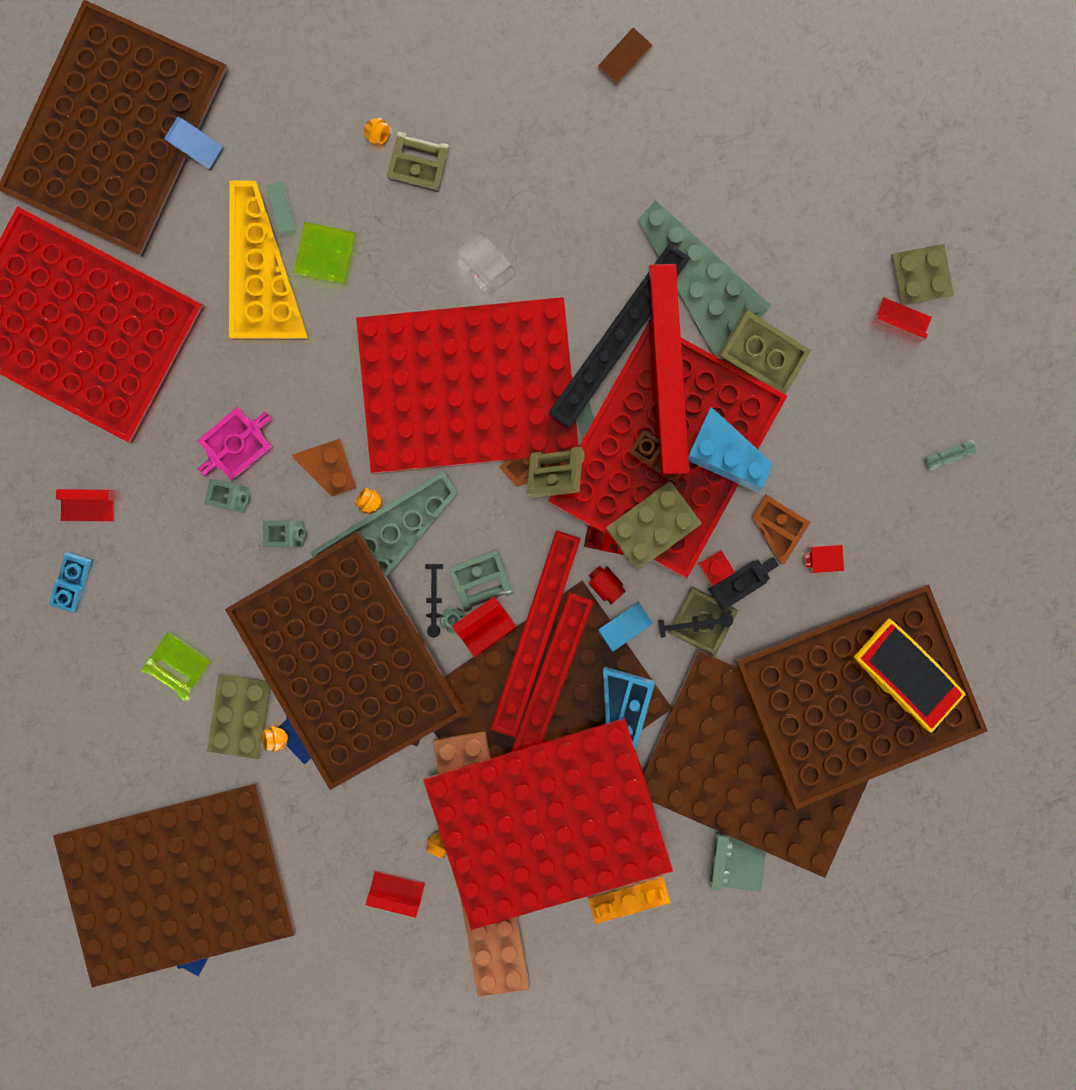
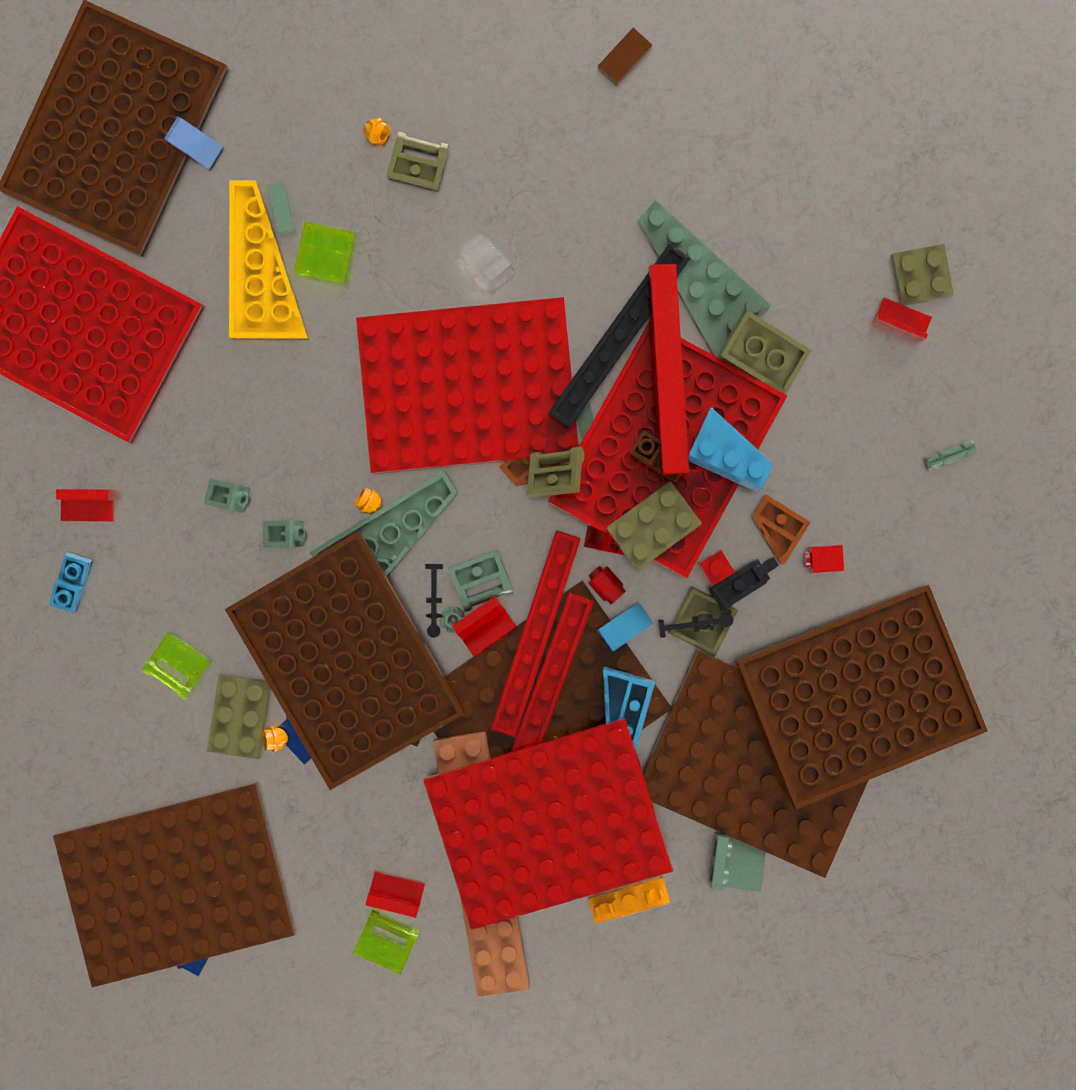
dark pink plate [197,407,272,481] -> none
dark orange wing [292,439,357,497] -> none
light orange plate [425,832,446,858] -> none
slope [854,619,966,733] -> none
none -> clear neon green plate [353,910,420,975]

